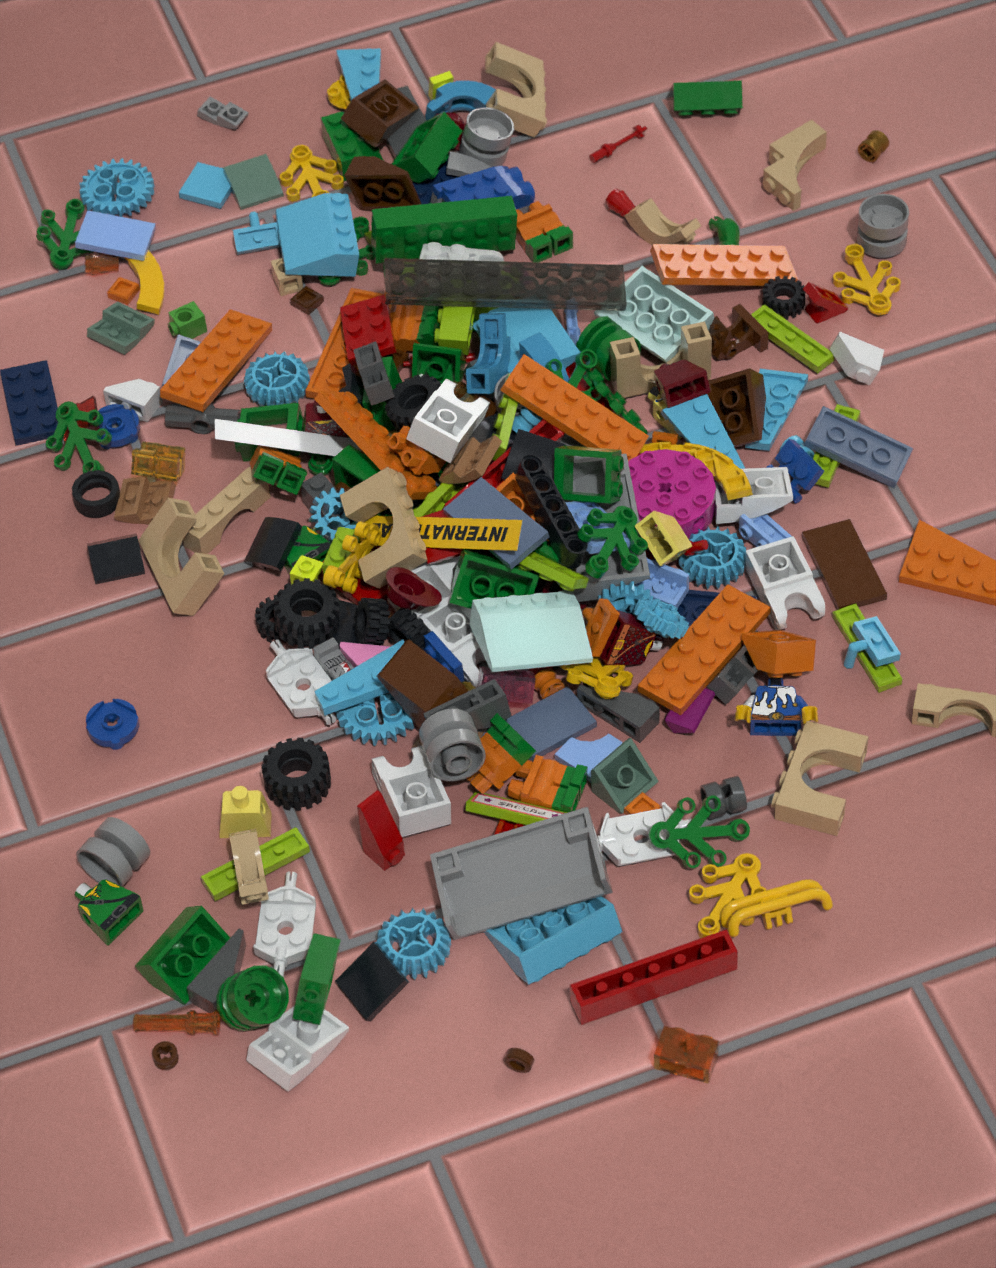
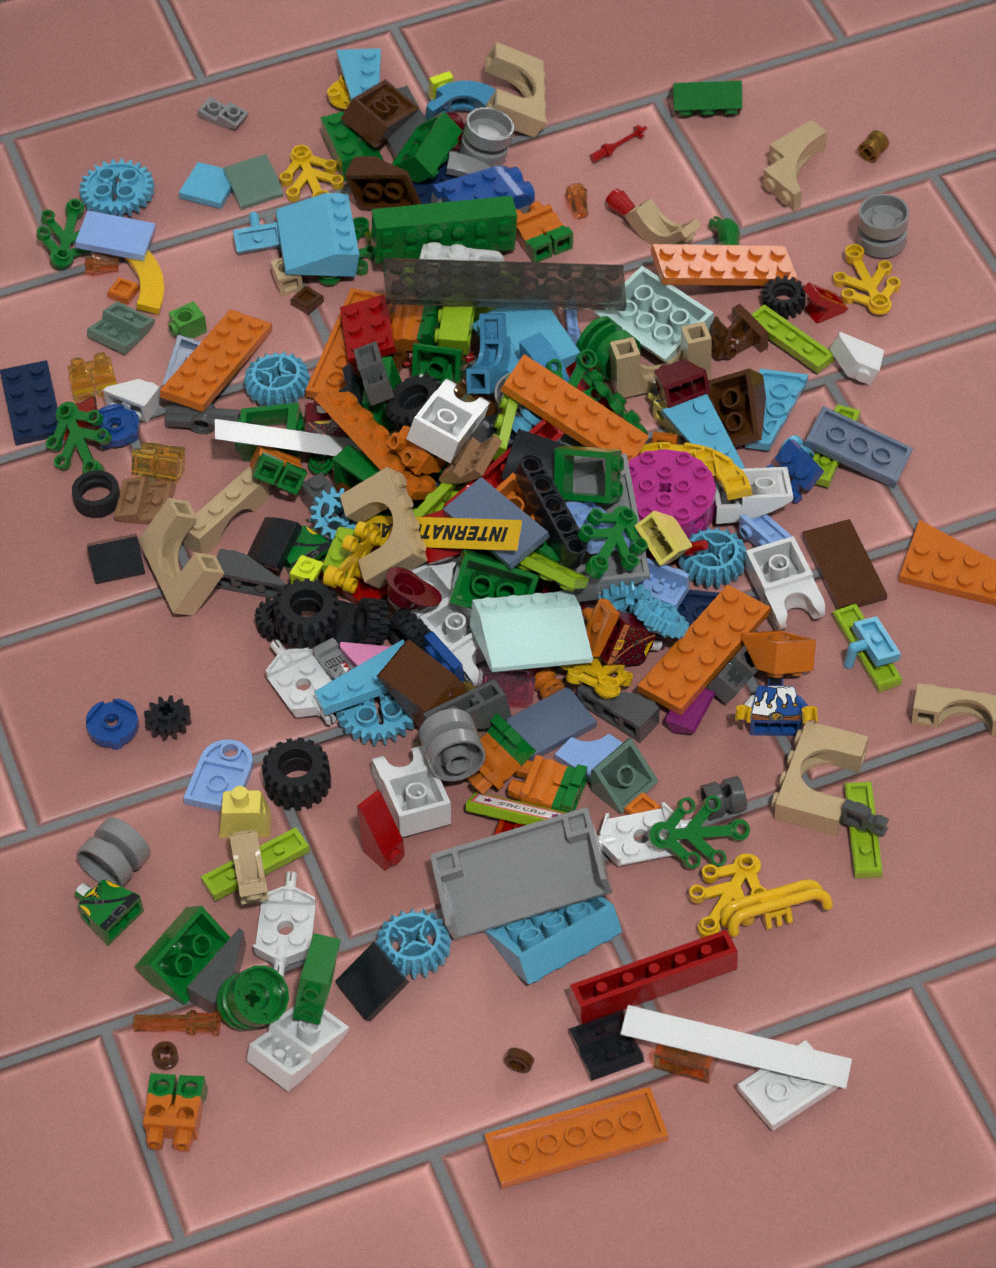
none -> clear yellow hips [67,352,117,403]
none -> orange hips [143,1073,208,1152]
none -> black gear [144,695,191,740]
none -> light blue tile [183,739,253,812]
none -> dark grey slope [215,549,285,599]
none -> orange plate [484,1087,669,1189]
none -> clear orange cone [565,183,589,219]
none -> black slope [569,1010,644,1081]
none -> white sticker [621,1005,852,1089]
none -> white plate [737,1040,839,1131]
none -> dark grey plate [841,799,889,837]
none -> lime tile [844,782,882,878]

